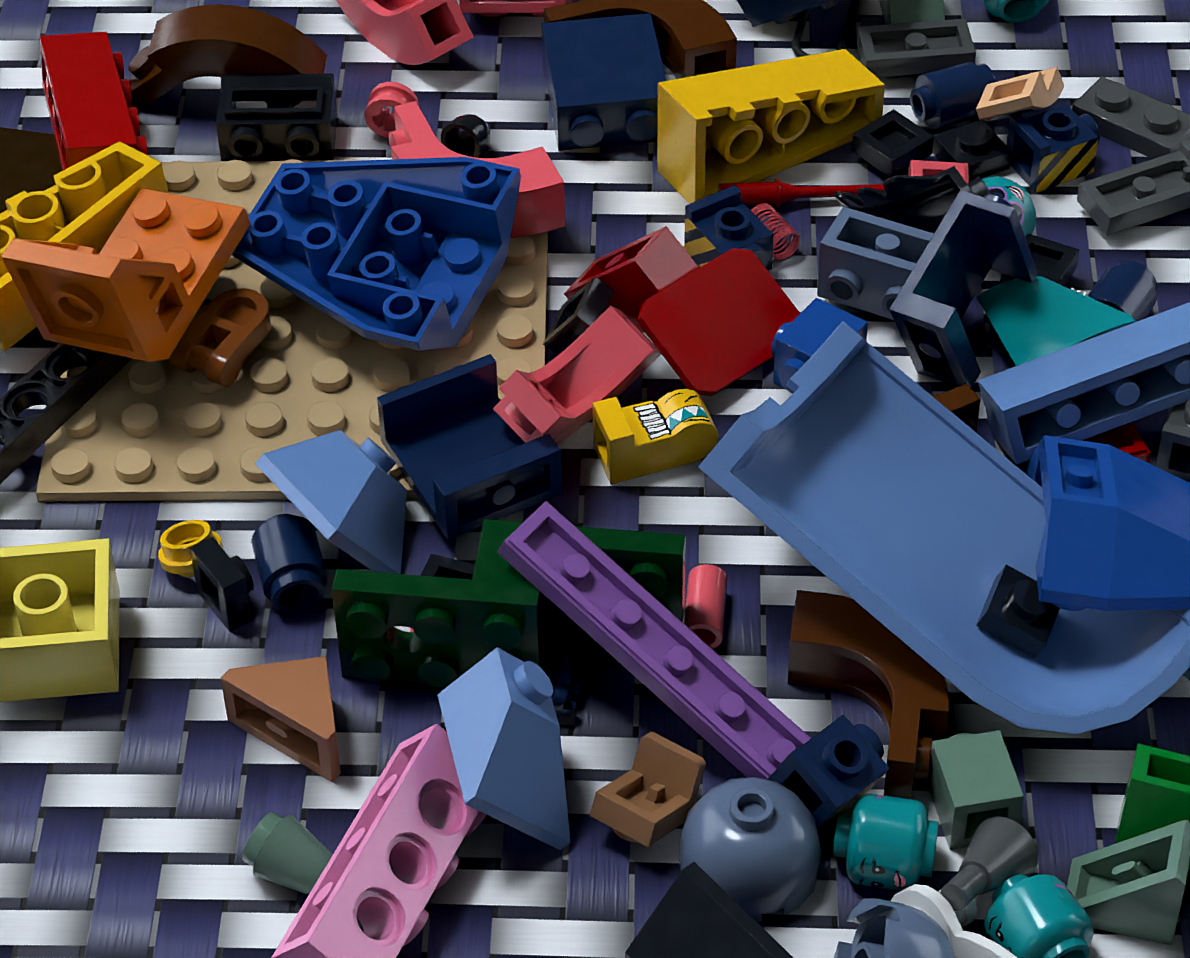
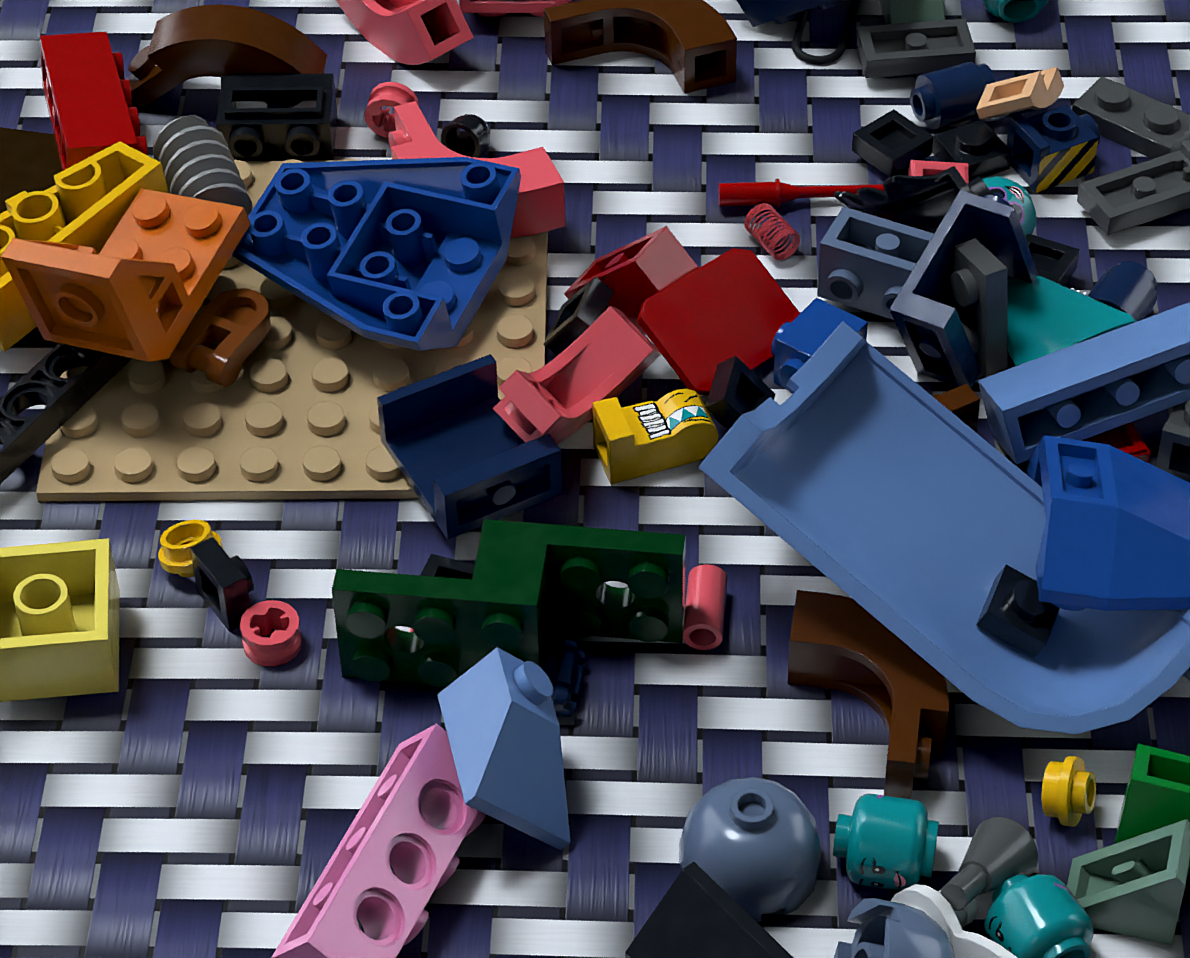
nougat slope [220,656,341,782] -> none
sand green cone [242,812,333,895] -> none
dark blue brick [251,514,328,613] -> none
medium blue slope [255,430,407,574] -> none
medium lavender tile [497,501,811,780] -> none
dark blue brick [541,13,666,151] -> none
medium nougat bracket [589,732,706,847] -> none
yellow wedge [657,49,885,204] -> none
dark blue brick [684,185,773,271] -> none
dark blue brick [767,714,890,831] -> none
sand green brick [927,730,1024,850] -> none
none -> light grey piece [153,115,252,216]
none -> coral bush [240,600,302,667]
none -> black plate [705,355,776,430]
none -> dark grey plate [950,238,1008,377]
none -> yellow plate [1041,756,1096,827]

